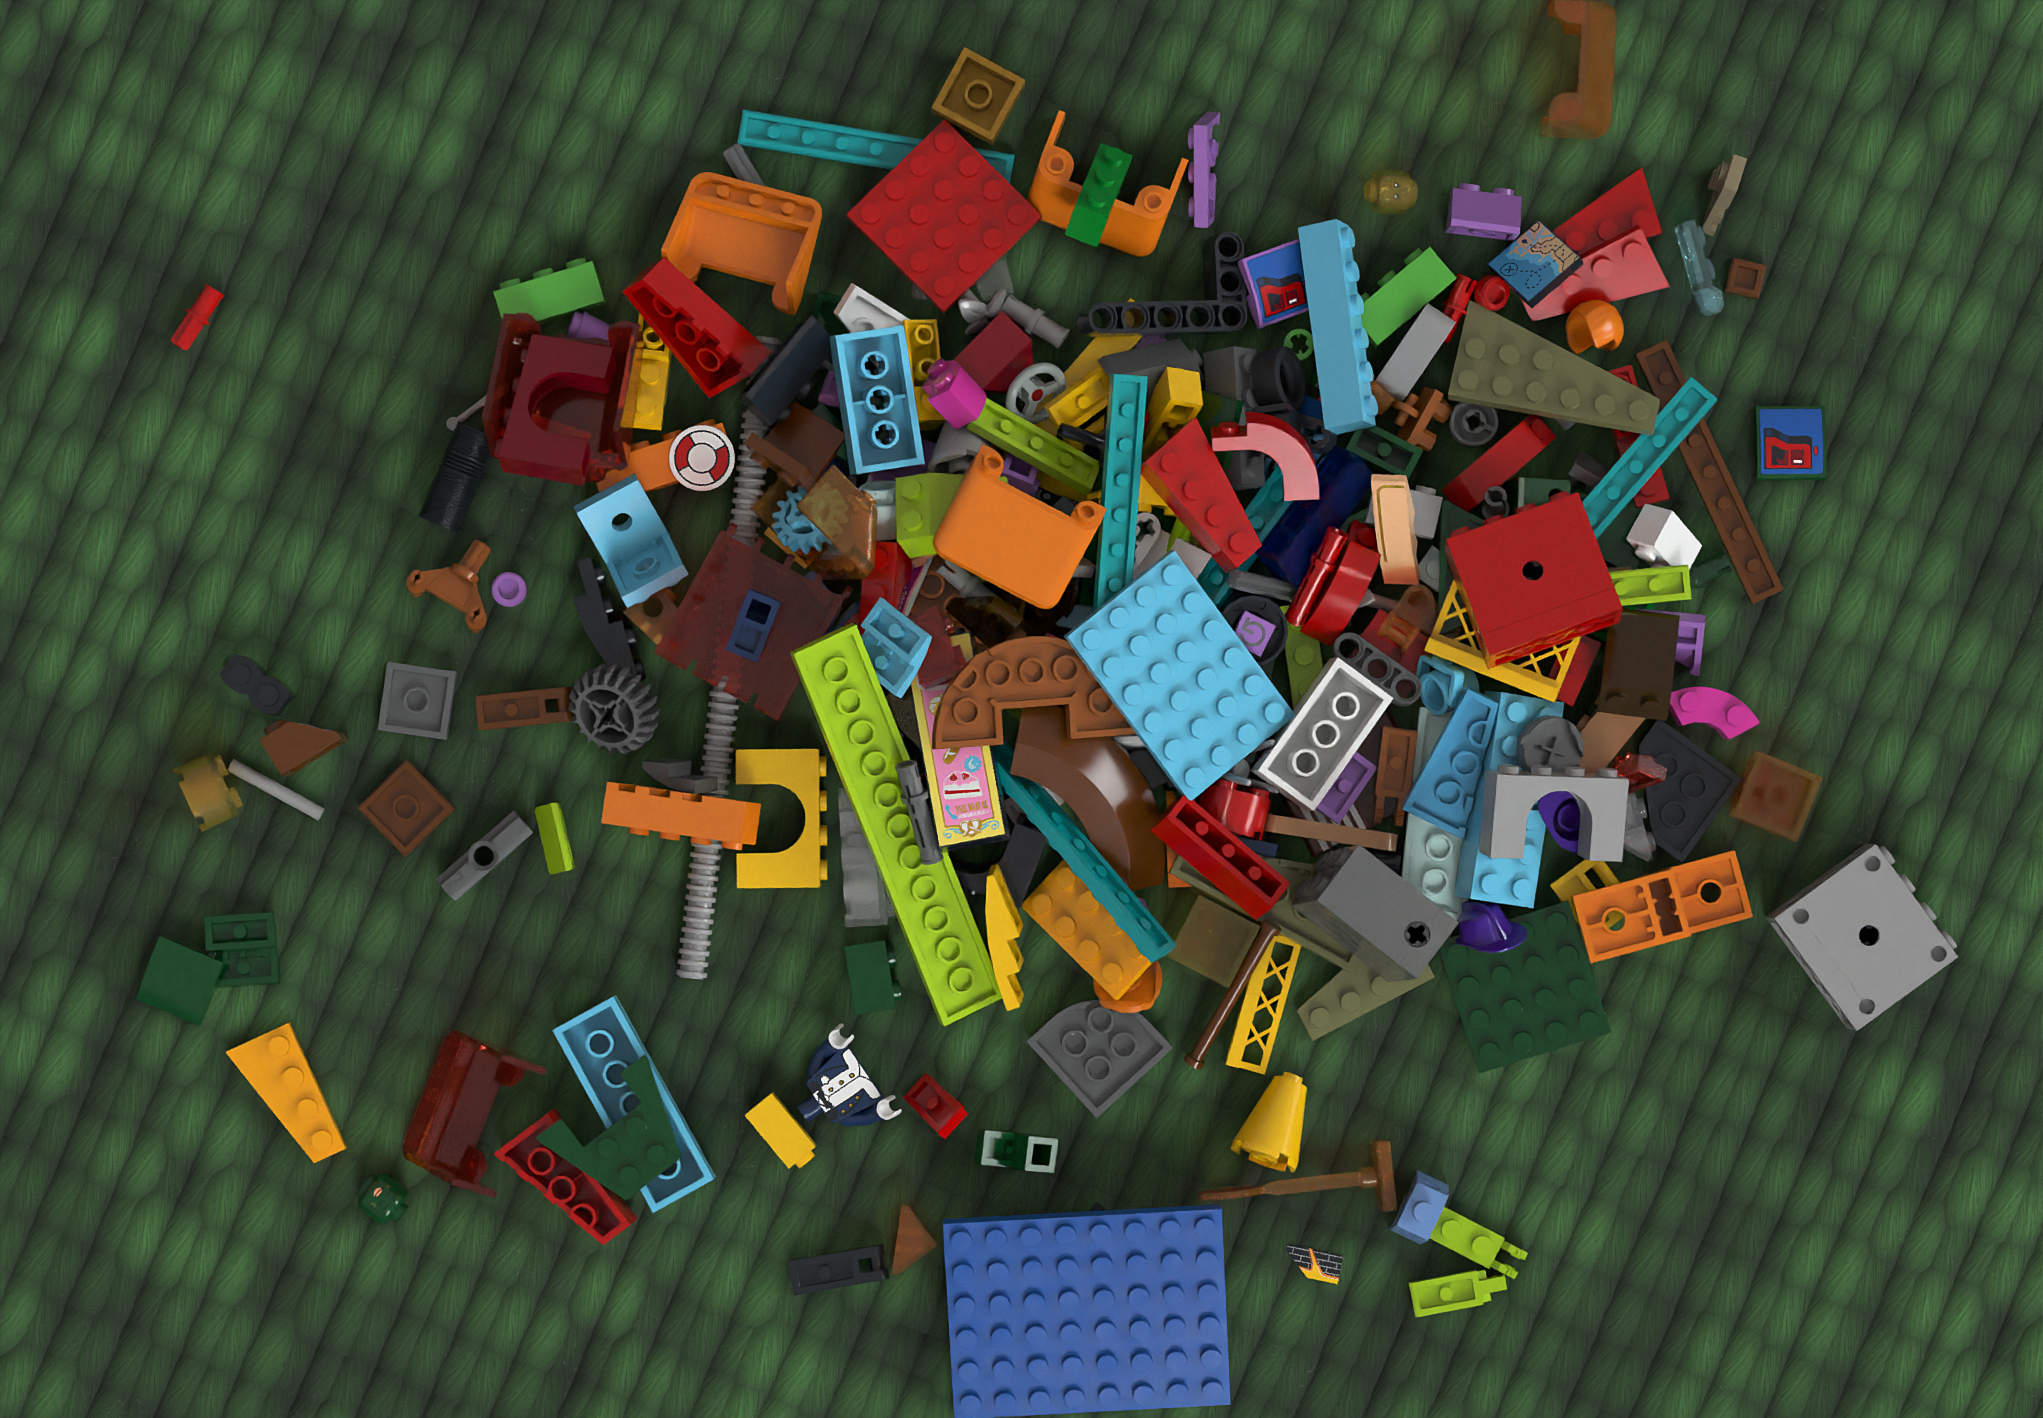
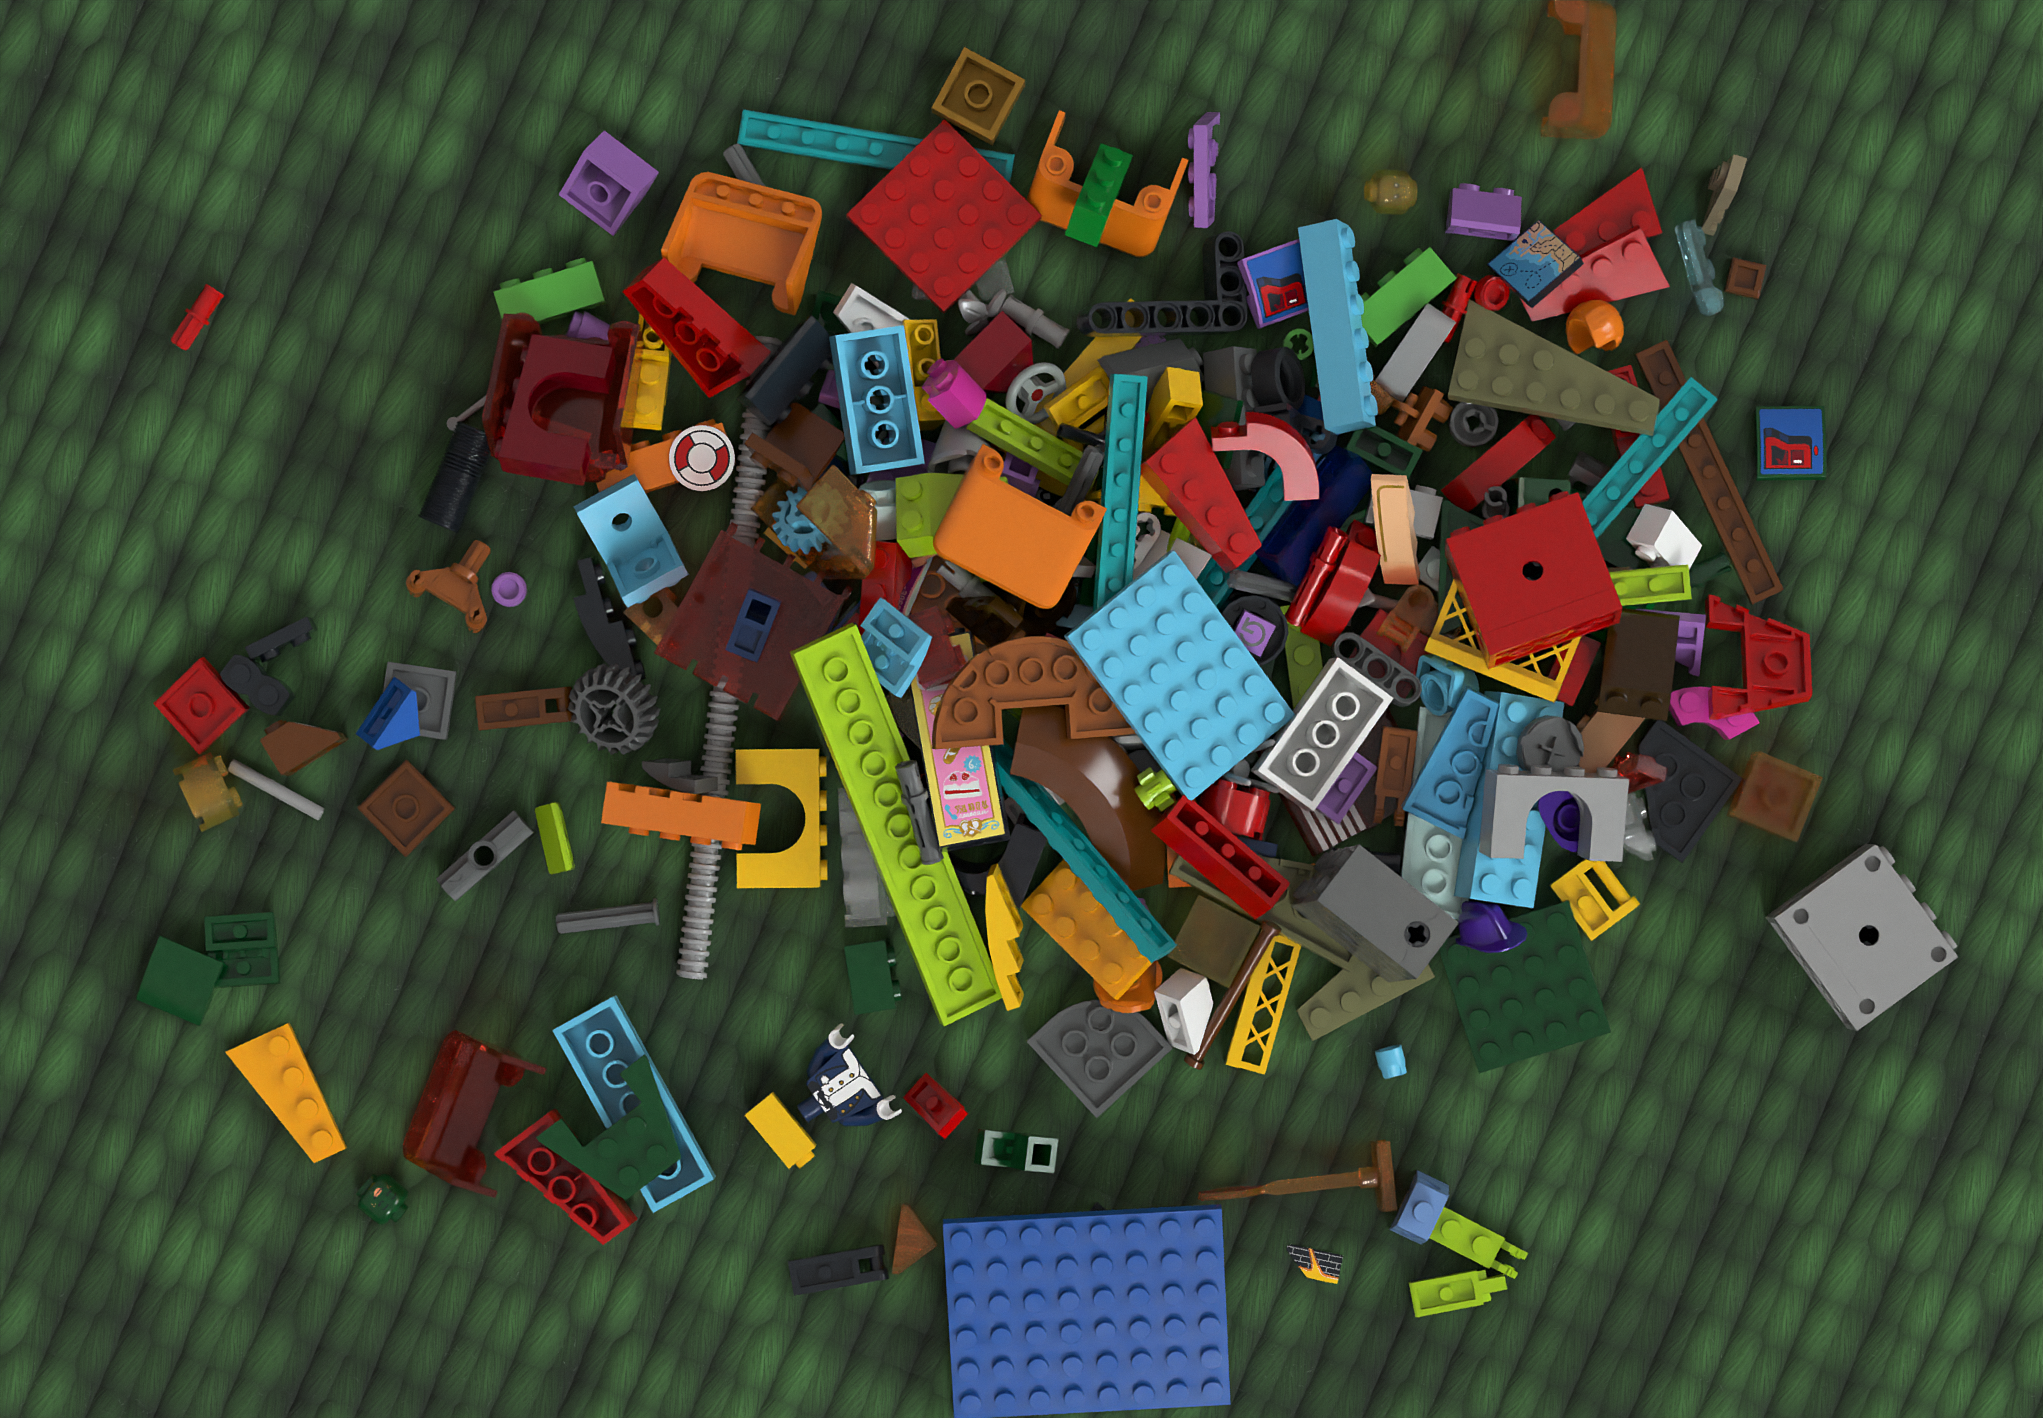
yellow cone [1231,1072,1307,1172] -> none
medium nougat beam [1264,814,1398,852] -> none
orange bracket [1571,850,1753,963] -> none
none -> red plate [153,657,250,754]
none -> black plate [245,617,317,663]
none -> blue slope [356,677,420,750]
none -> dark grey axle [556,898,660,934]
none -> medium lavender slope [559,131,659,236]
none -> dark grey axle [1057,445,1105,516]
none -> lime gear [1134,767,1177,812]
none -> white slope [1154,968,1213,1055]
none -> medium azure hose [1375,1045,1407,1079]
none -> red wing [1705,595,1812,720]

